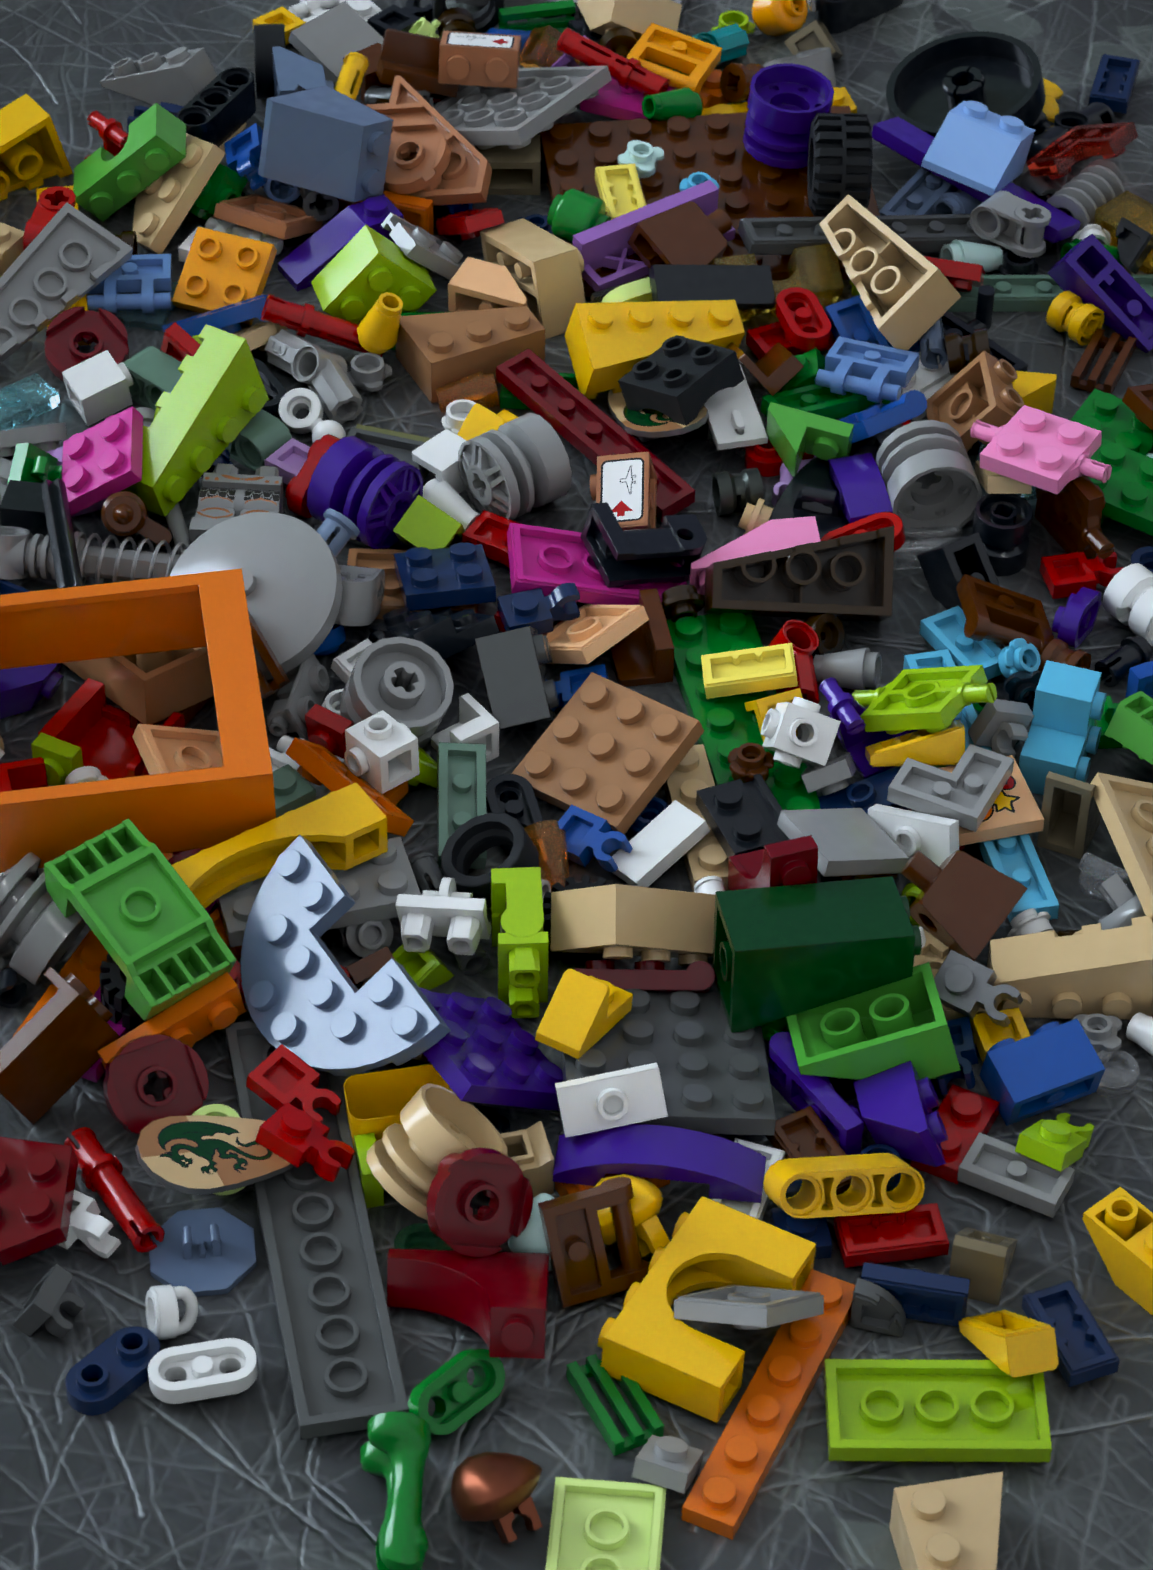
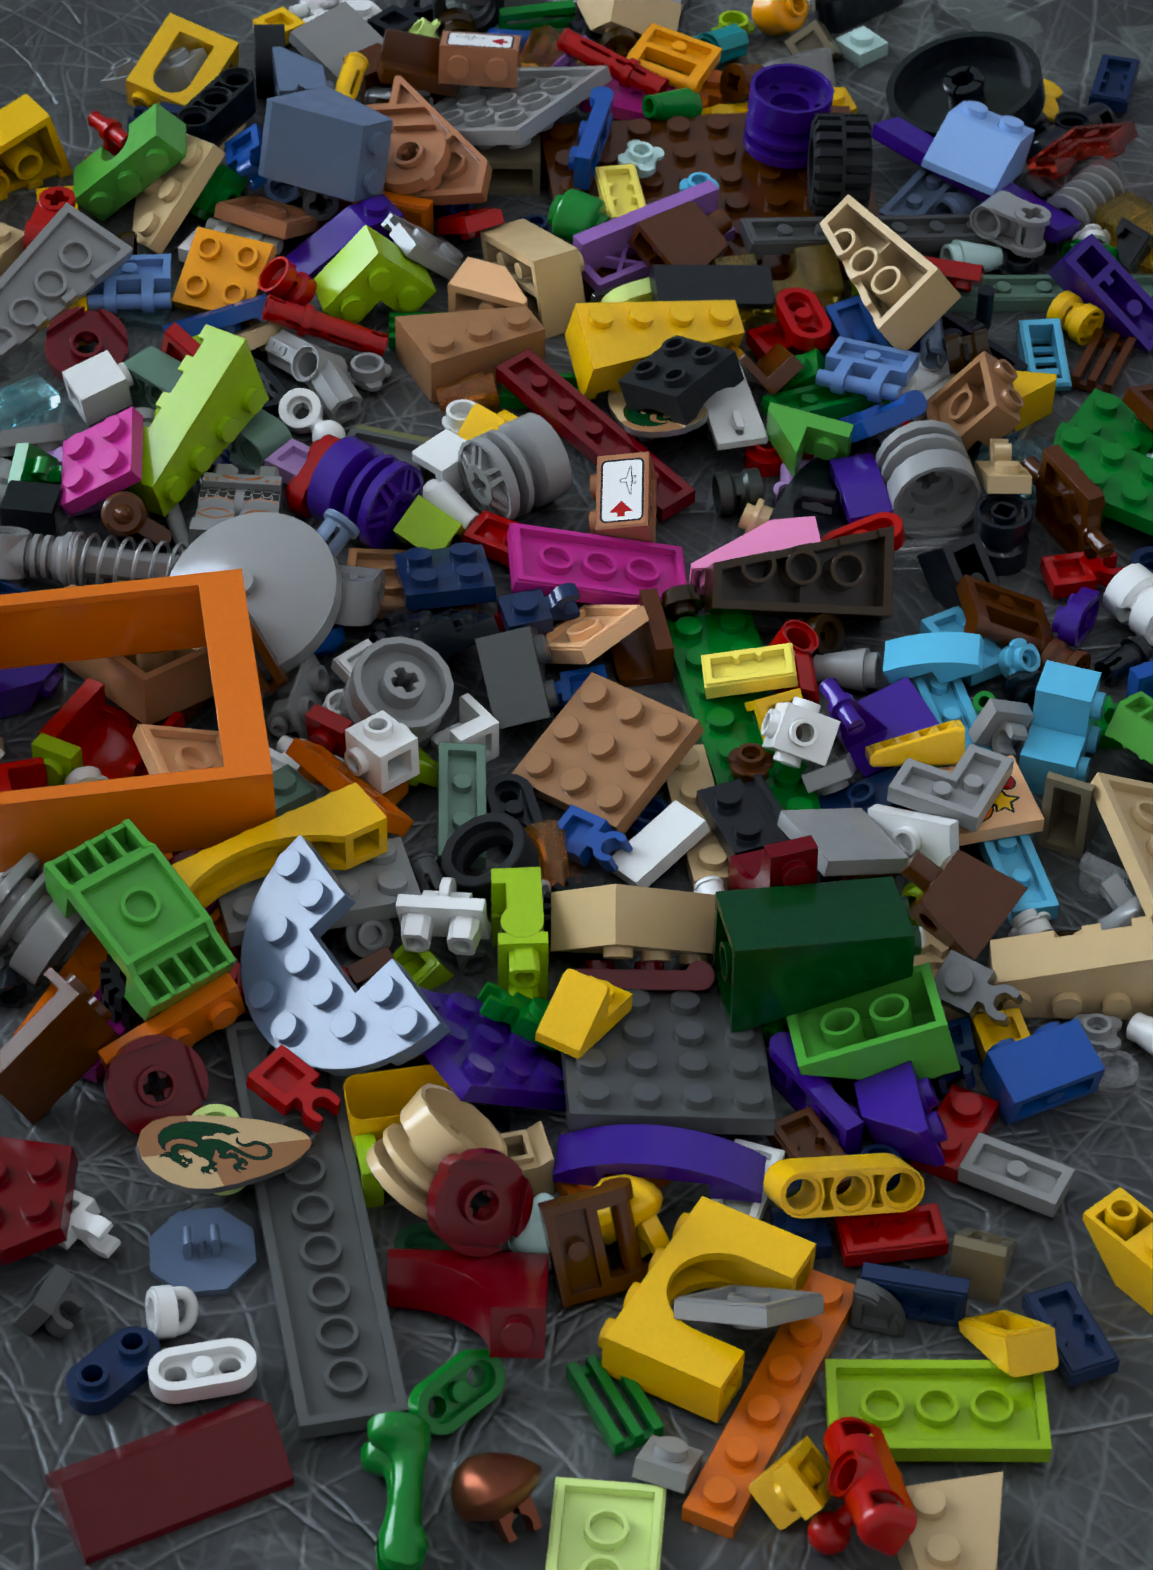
black axle [41,478,83,588] -> none
red pin [64,1127,165,1253] -> none
red plate [255,1102,355,1182] -> none
yellow cone [357,292,403,354] -> none
white plate [555,1062,668,1138] -> none
black piece [581,503,707,588] -> none
lime plate [852,665,997,735] -> none
bright pink plate [970,405,1112,495] -> none
lime plate [1015,1112,1094,1172] -> none
none -> dark red slope [45,1397,294,1565]
none -> yellow panel [126,13,239,108]
none -> red wheel [258,256,317,306]
none -> green plate [477,982,556,1052]
none -> blue plate [568,86,614,190]
none -> yellow slope [748,1436,831,1530]
none -> red piece [807,1416,917,1557]
none -> light aqua plate [835,26,889,68]
none -> medium azure slope [883,632,984,685]
none -> medium azure slope [1015,318,1072,392]

